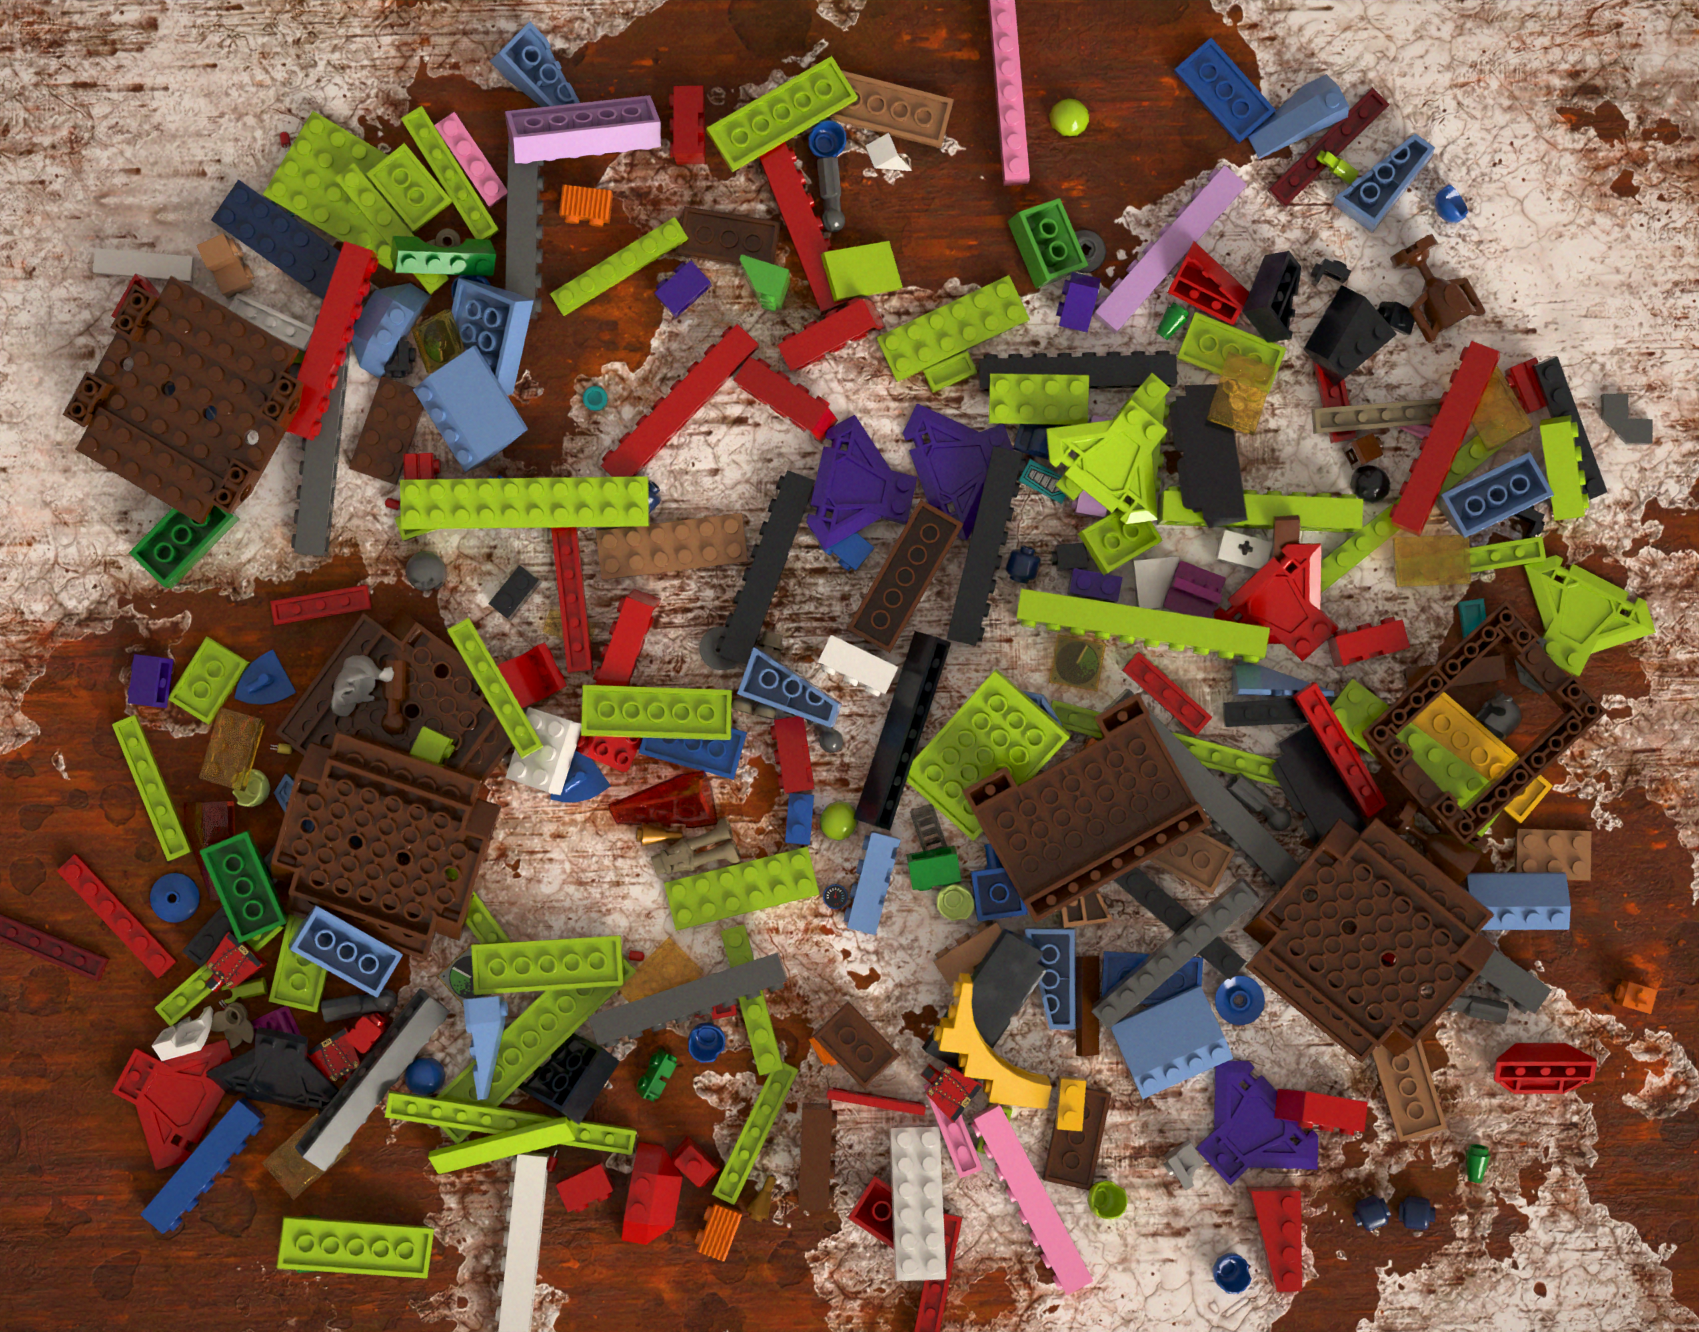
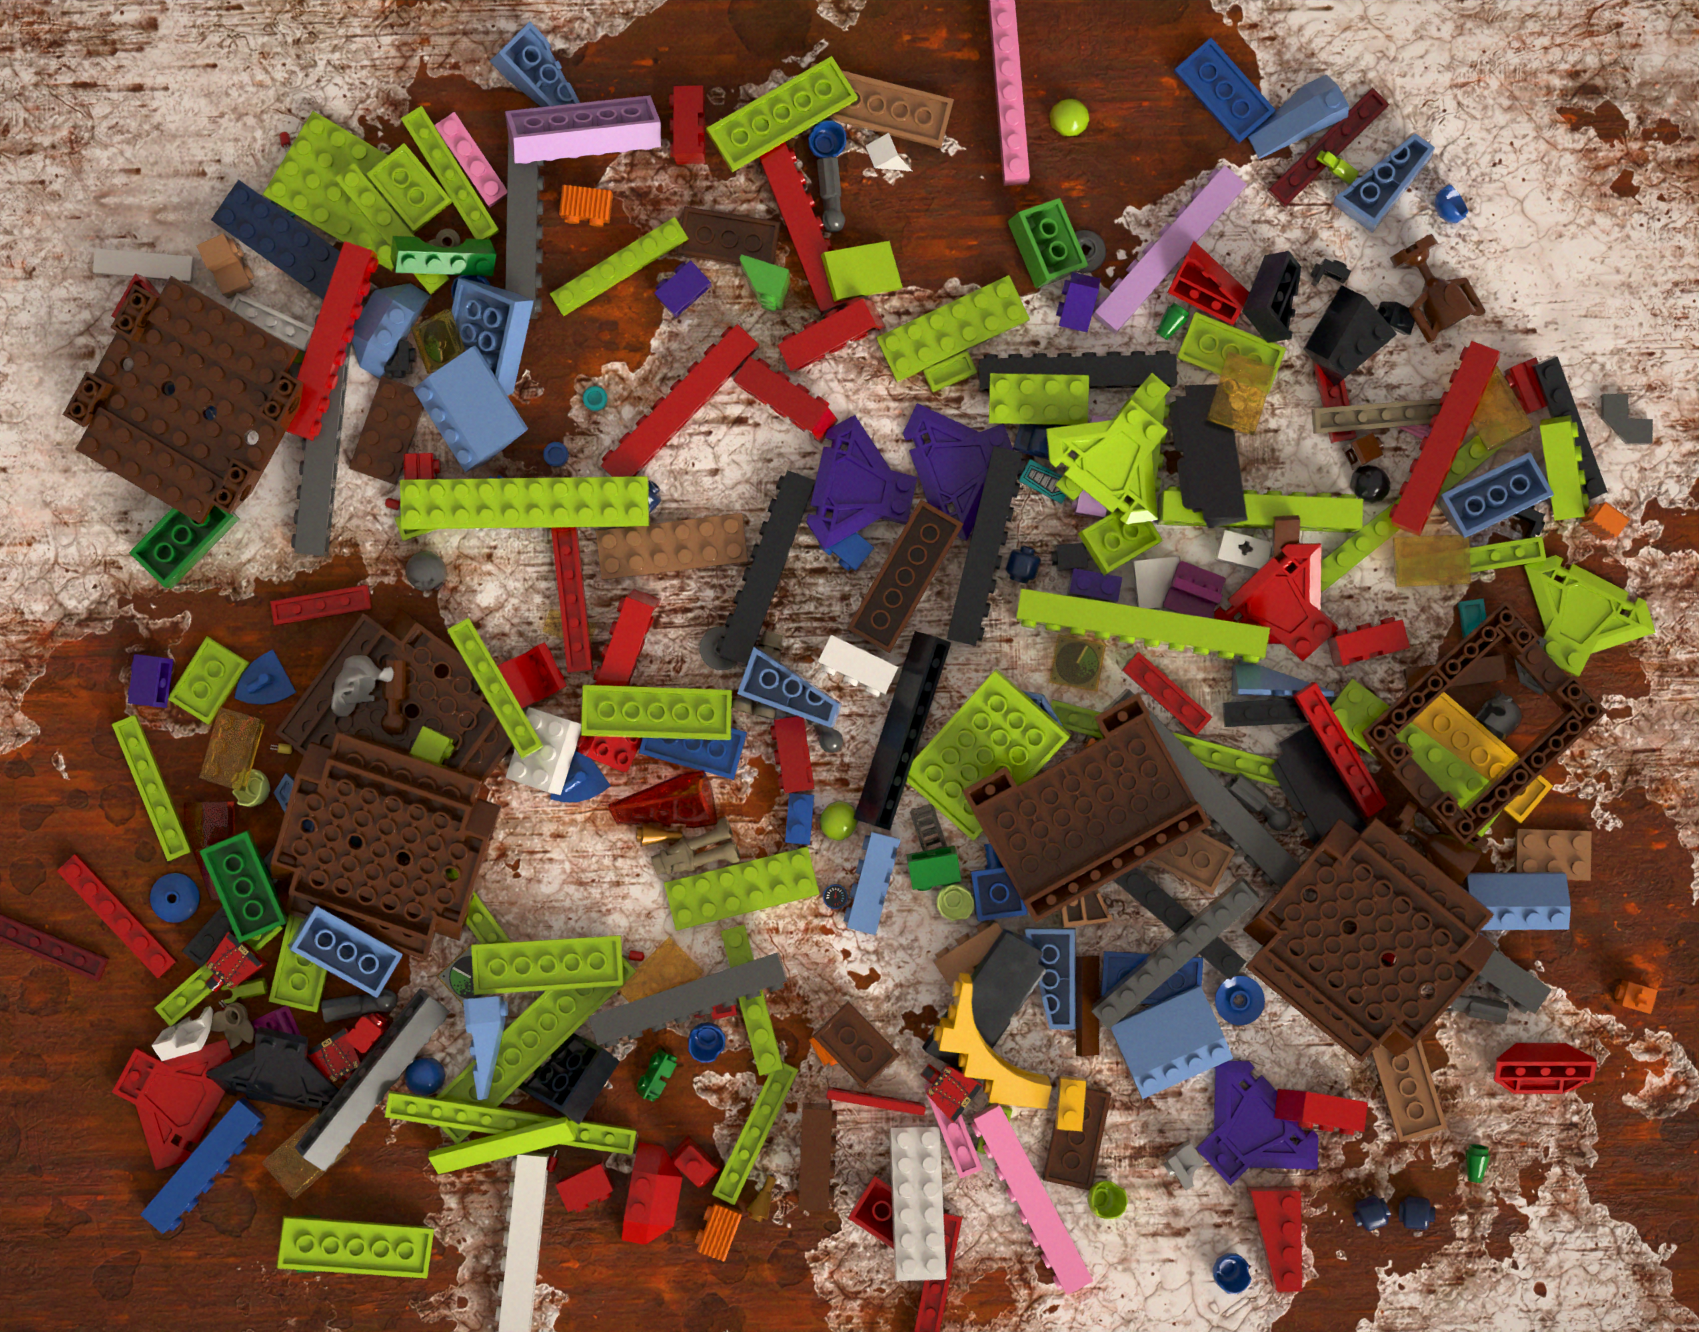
black brick [488,565,542,620] -> none
none -> blue tile [543,442,569,467]
none -> orange brick [1580,501,1630,541]

